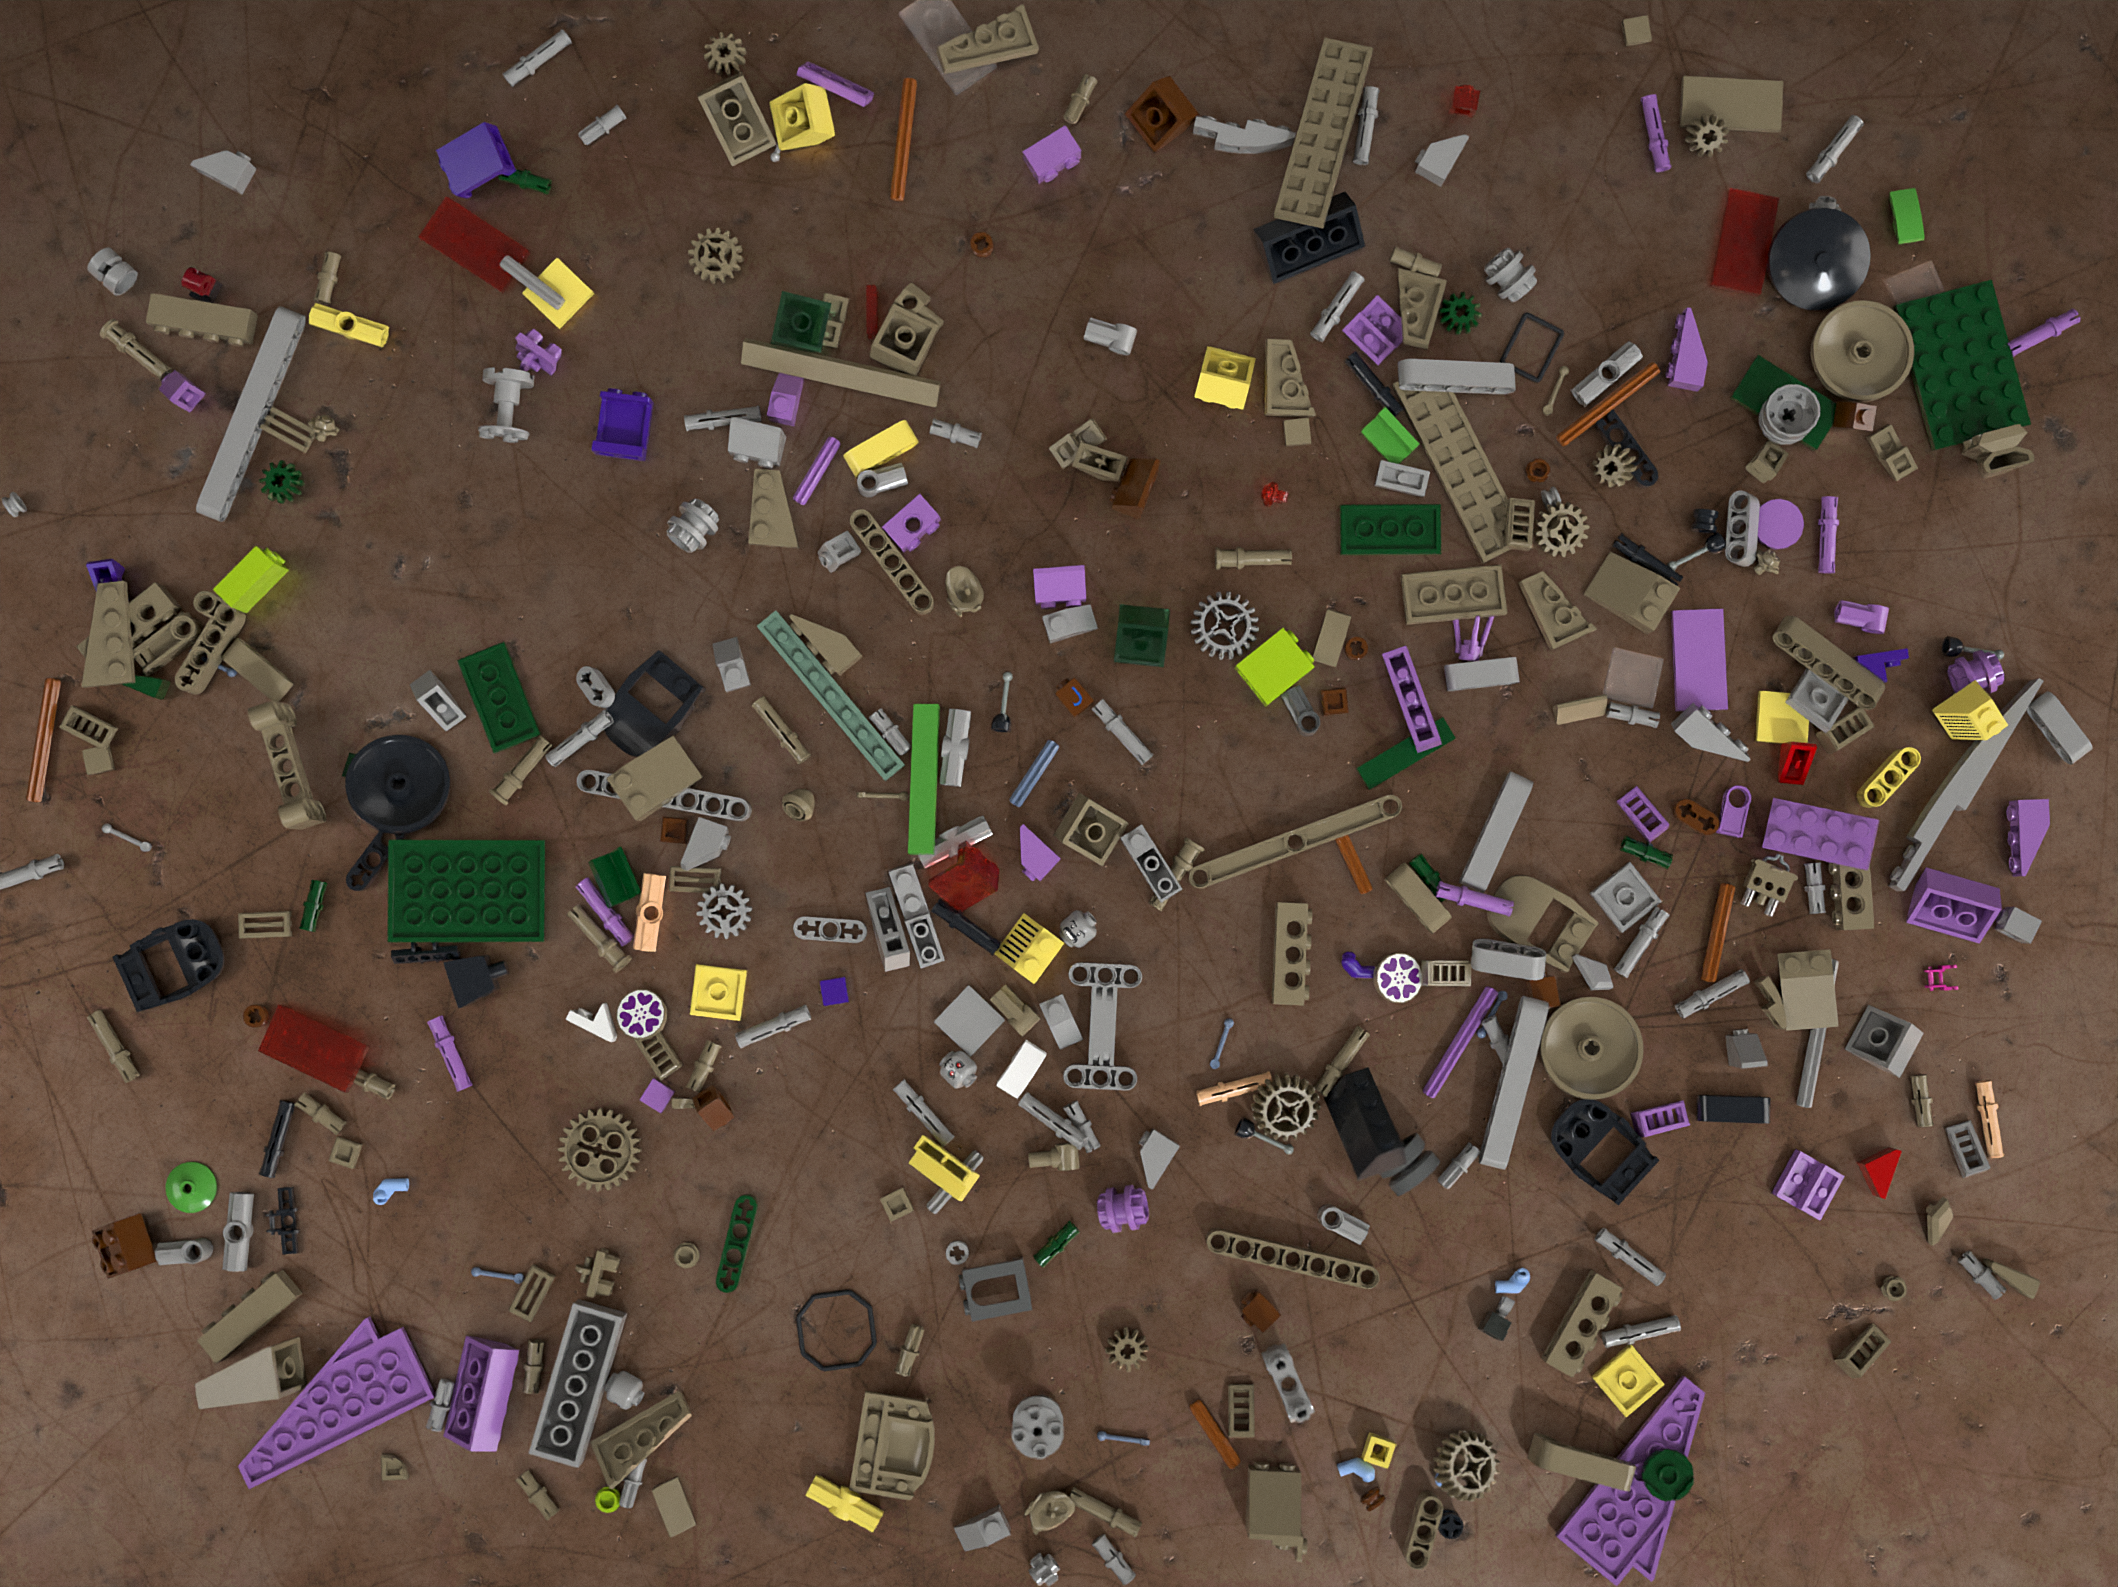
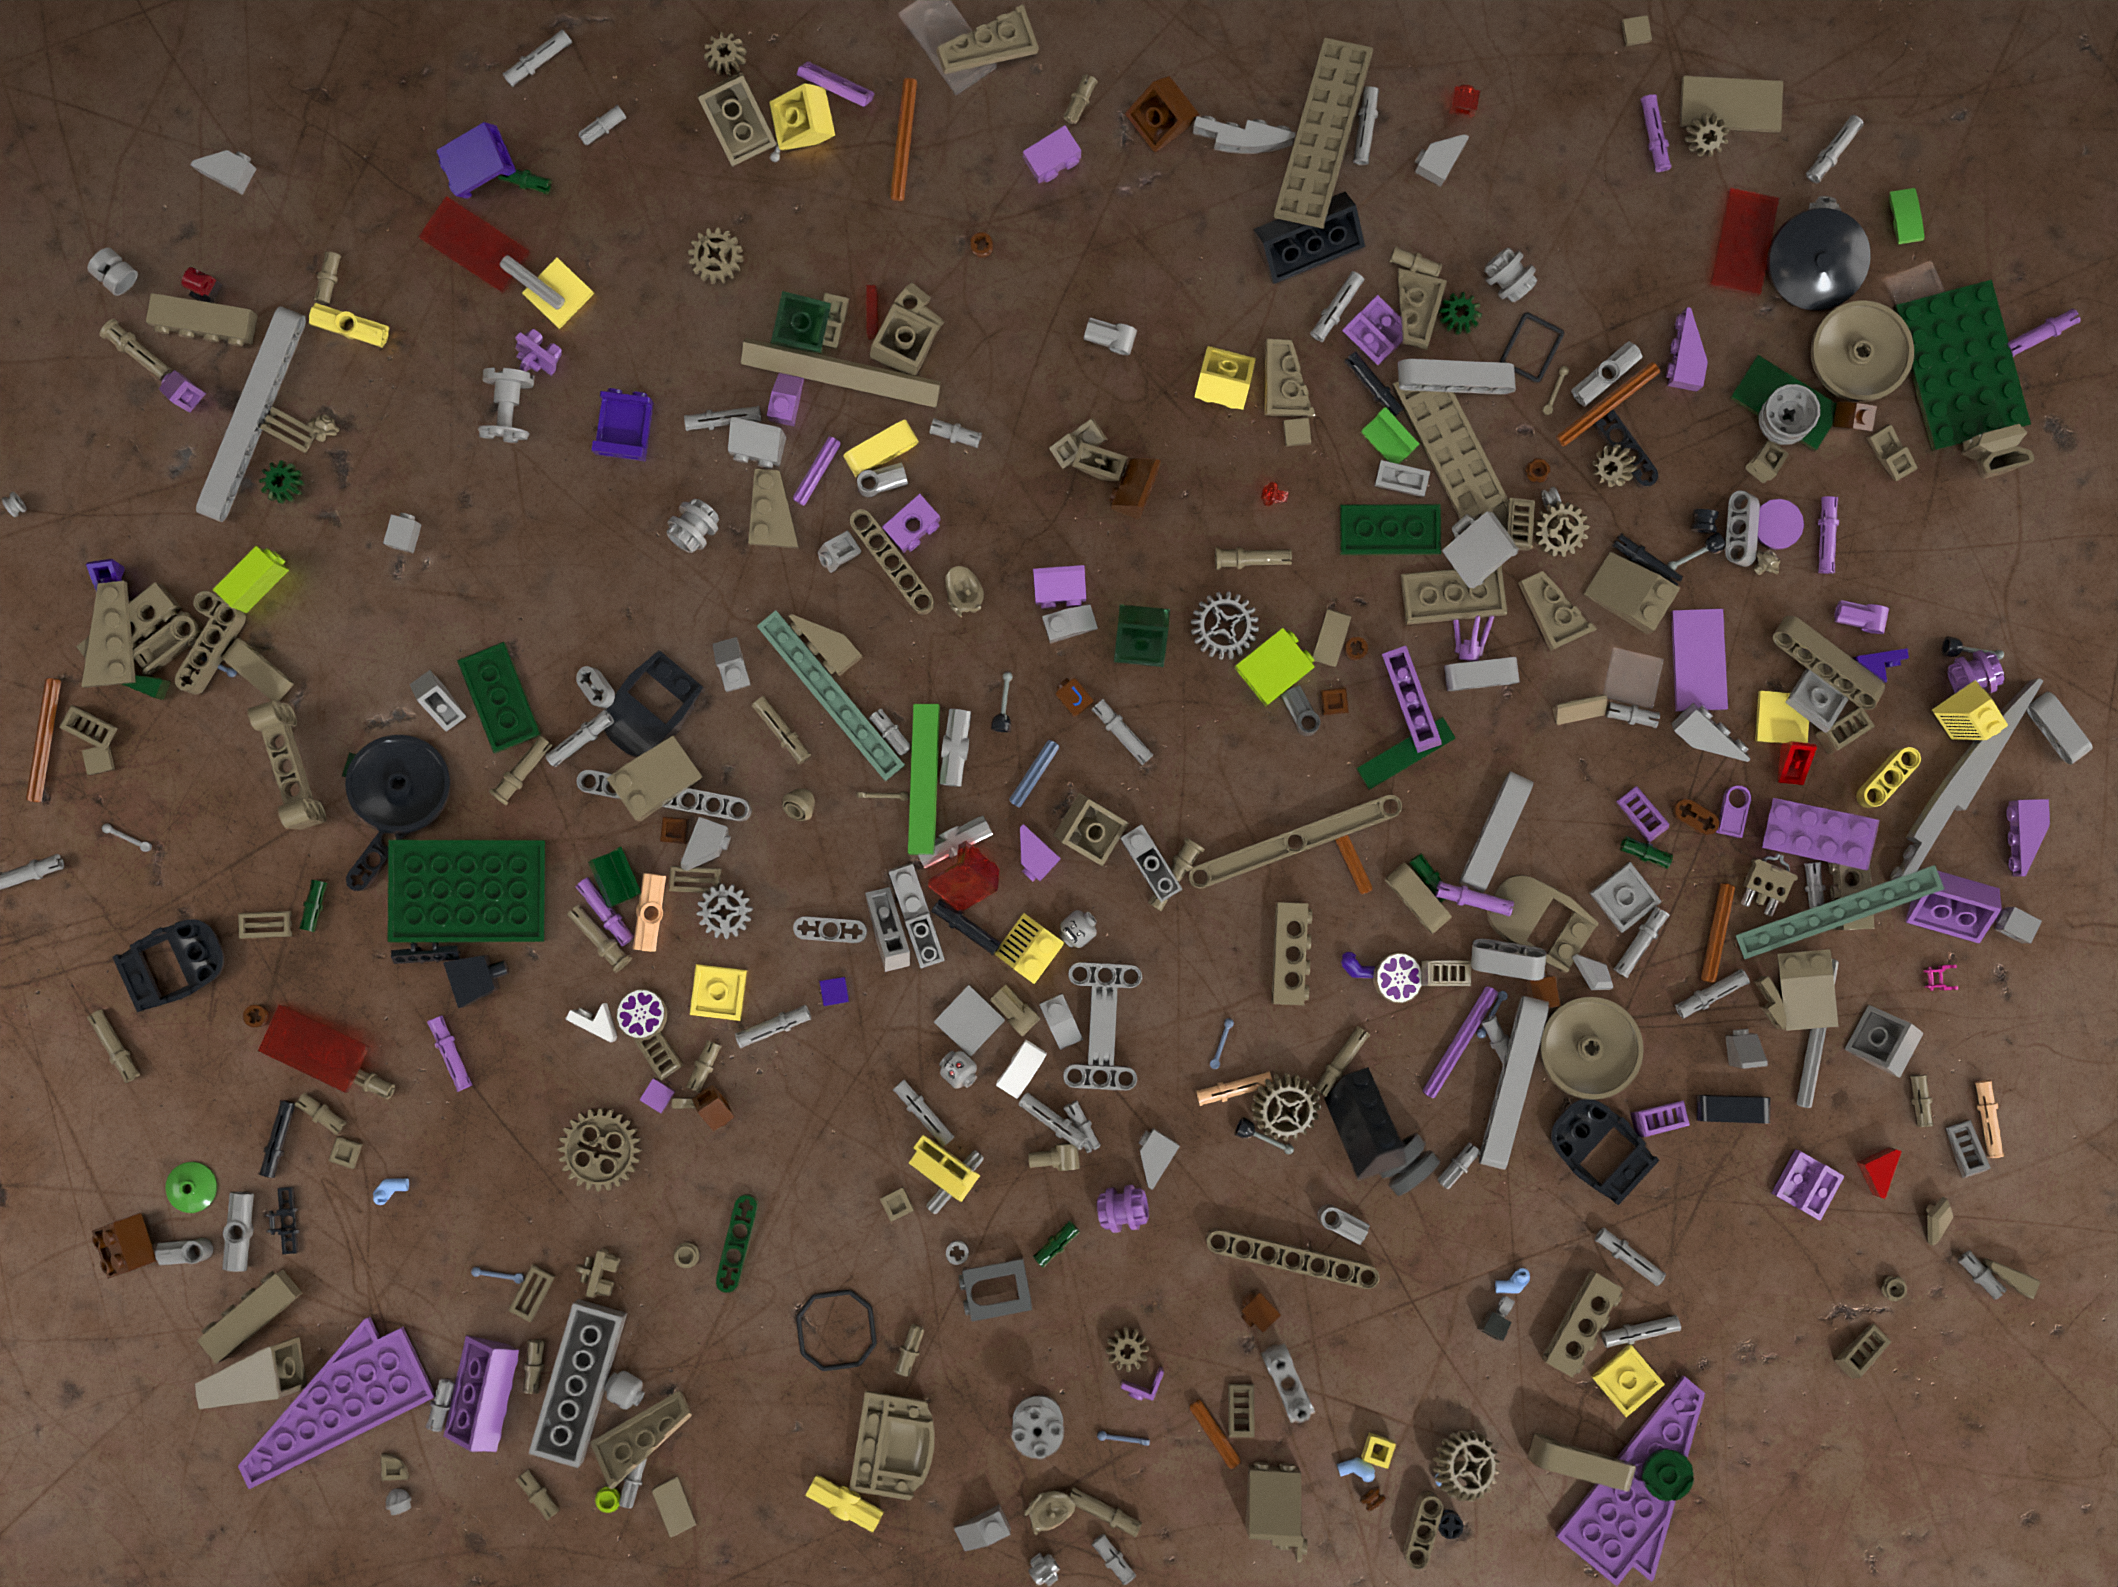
none -> light grey brick [383,513,421,554]
none -> light grey plate [386,1489,412,1515]
none -> medium lavender bracket [1120,1366,1164,1401]
none -> light grey piece [1442,512,1519,588]
none -> sand green plate [1735,865,1944,959]

